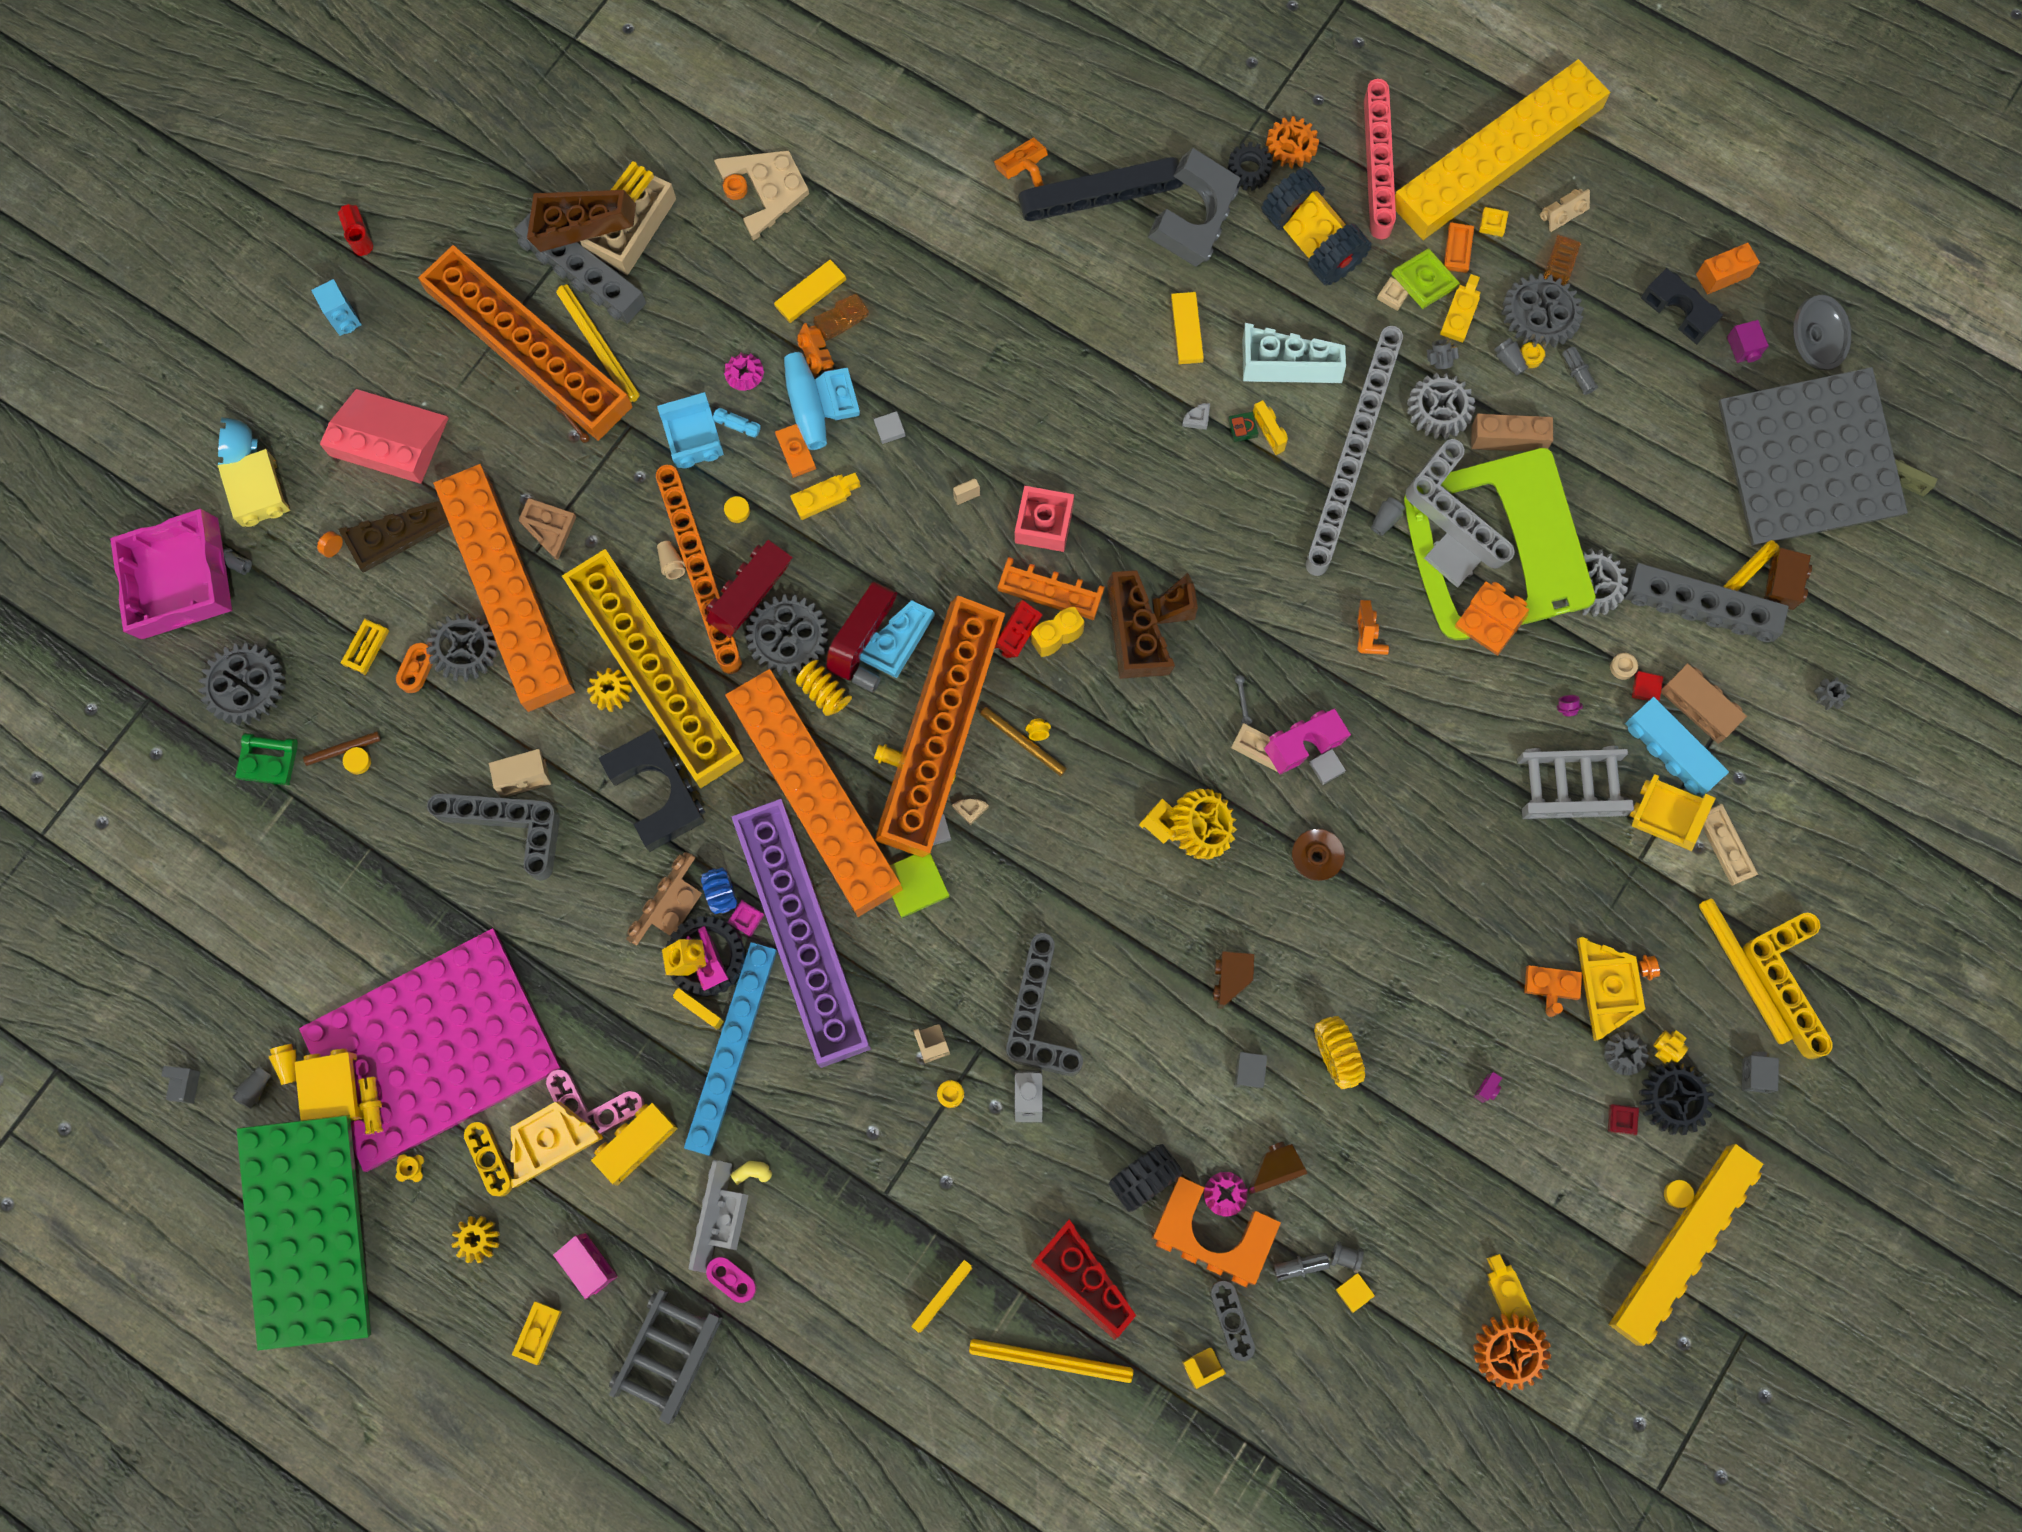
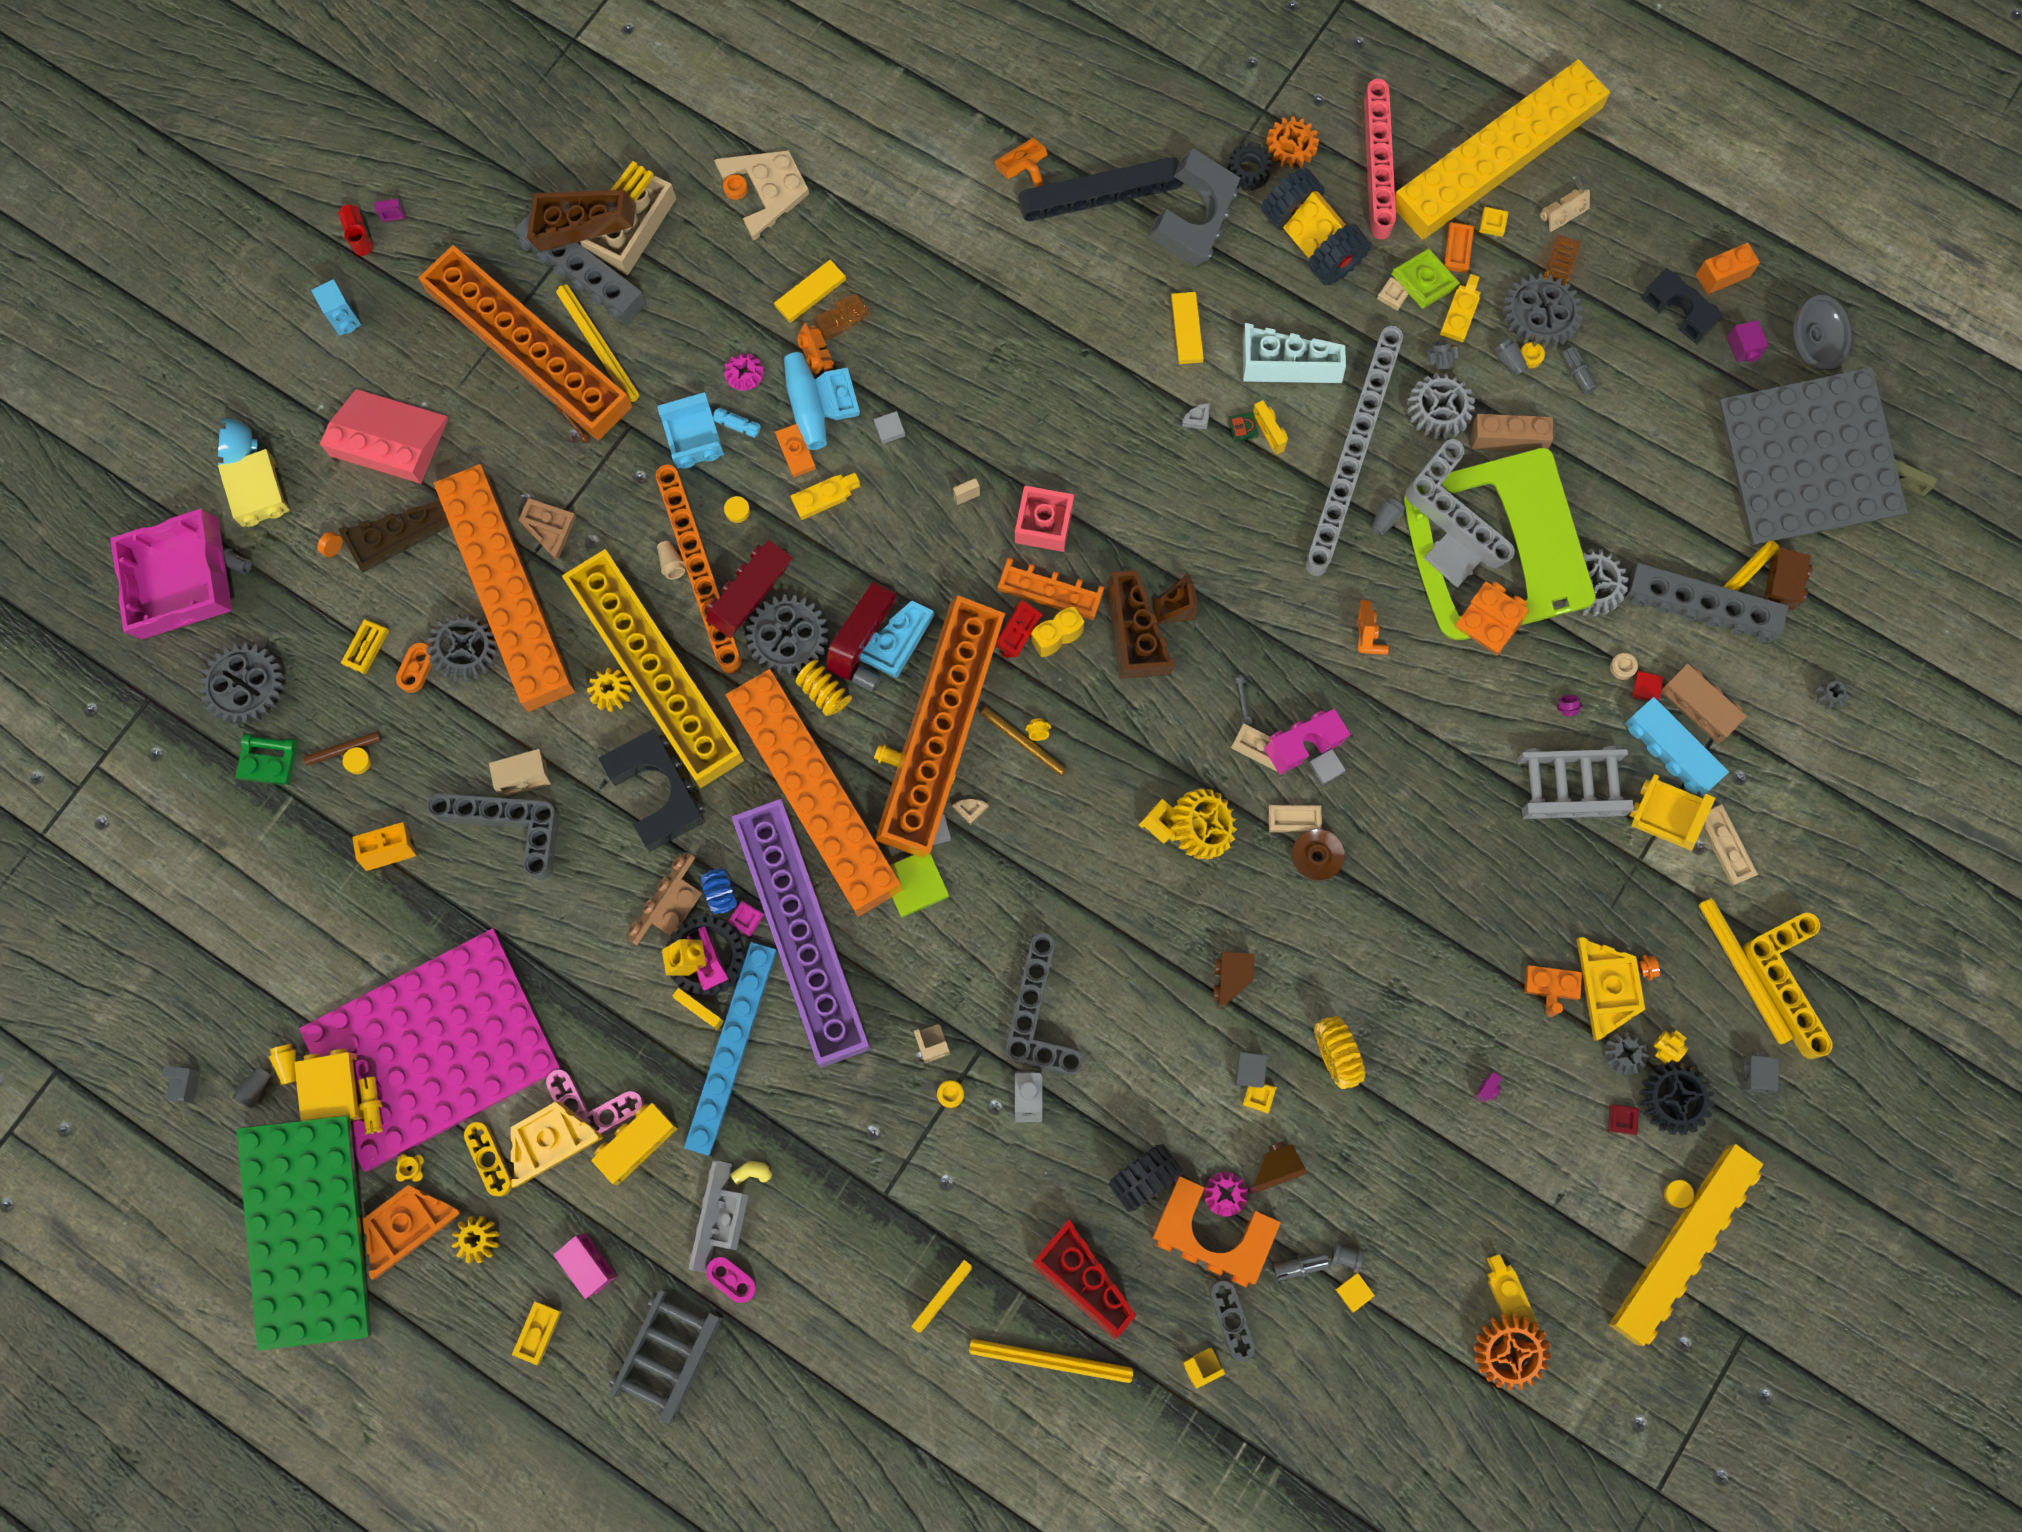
none -> light orange hinge [352,822,417,871]
none -> orange wing [363,1185,462,1280]
none -> magenta tile [374,199,406,222]
none -> yellow tile [1242,1083,1277,1114]
none -> tan tile [1268,805,1322,833]

